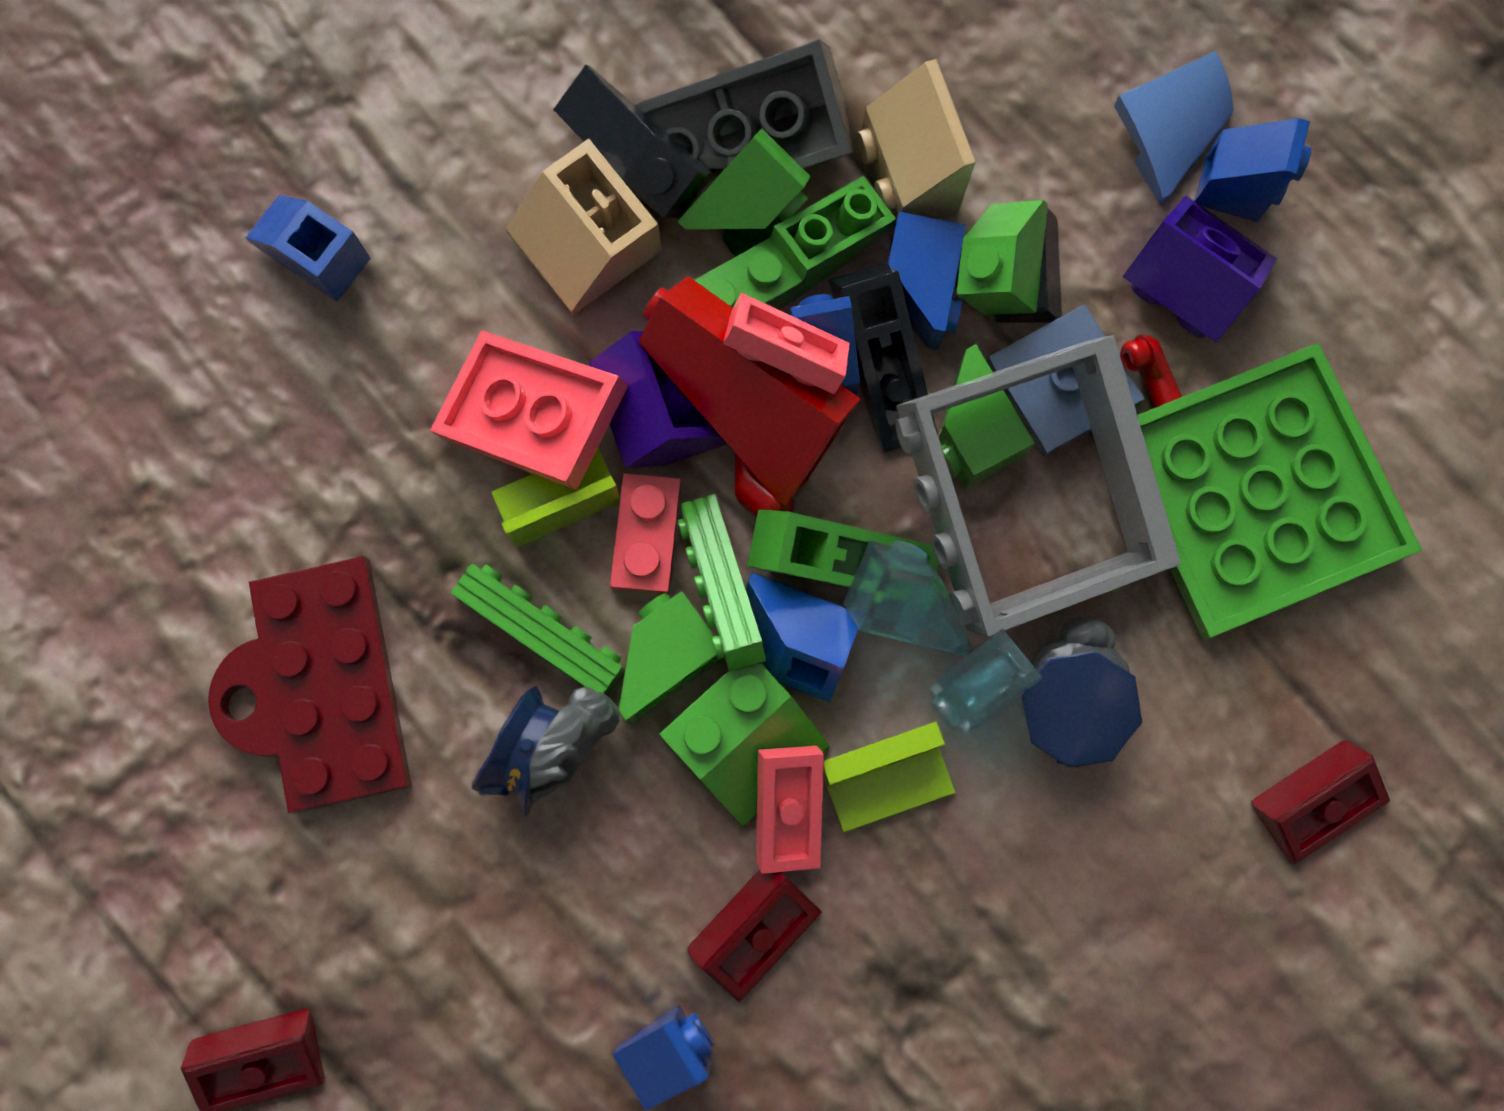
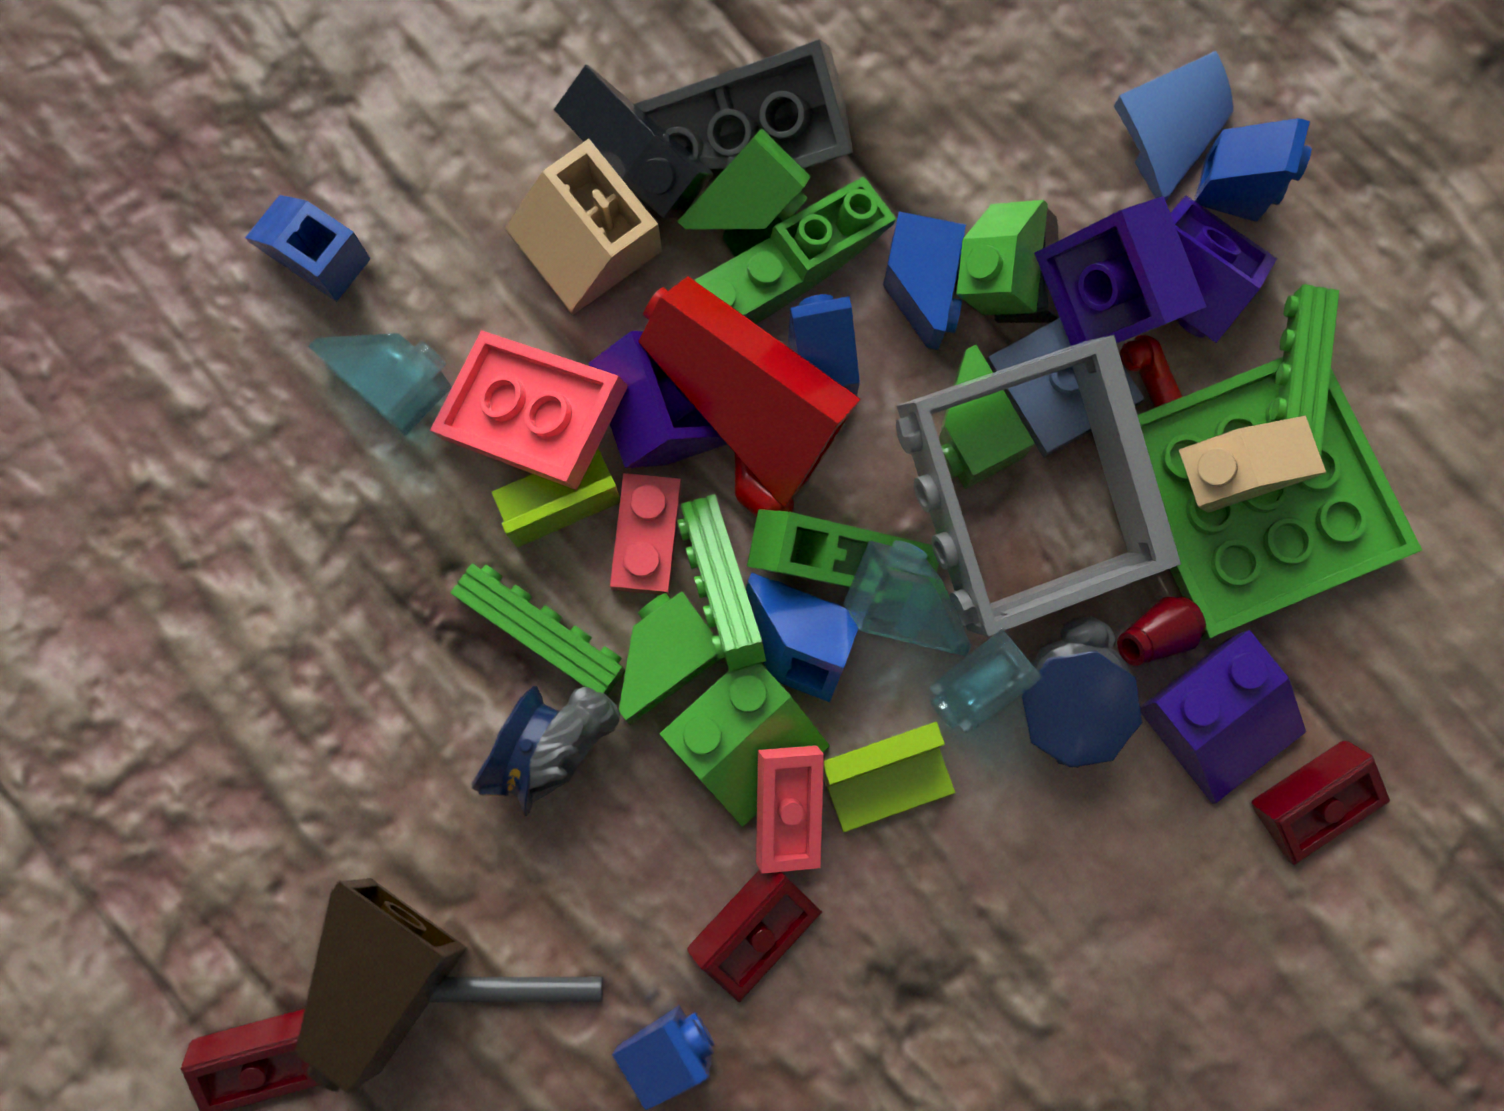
dark red plate [208,556,412,814] -> none
coral plate [723,293,850,394] -> none
black slope [829,264,938,453] -> none
tan slope [856,59,976,225] -> none
none -> dark brown slope [295,878,468,1093]
none -> clear light blue slope [308,333,452,436]
none -> dark grey bar [429,977,603,1002]
none -> dark purple slope [1034,196,1207,346]
none -> dark red cone [1117,596,1206,666]
none -> dark purple slope [1140,629,1306,804]
none -> tan slope [1179,416,1326,513]
none -> bright green piece [1271,284,1339,456]

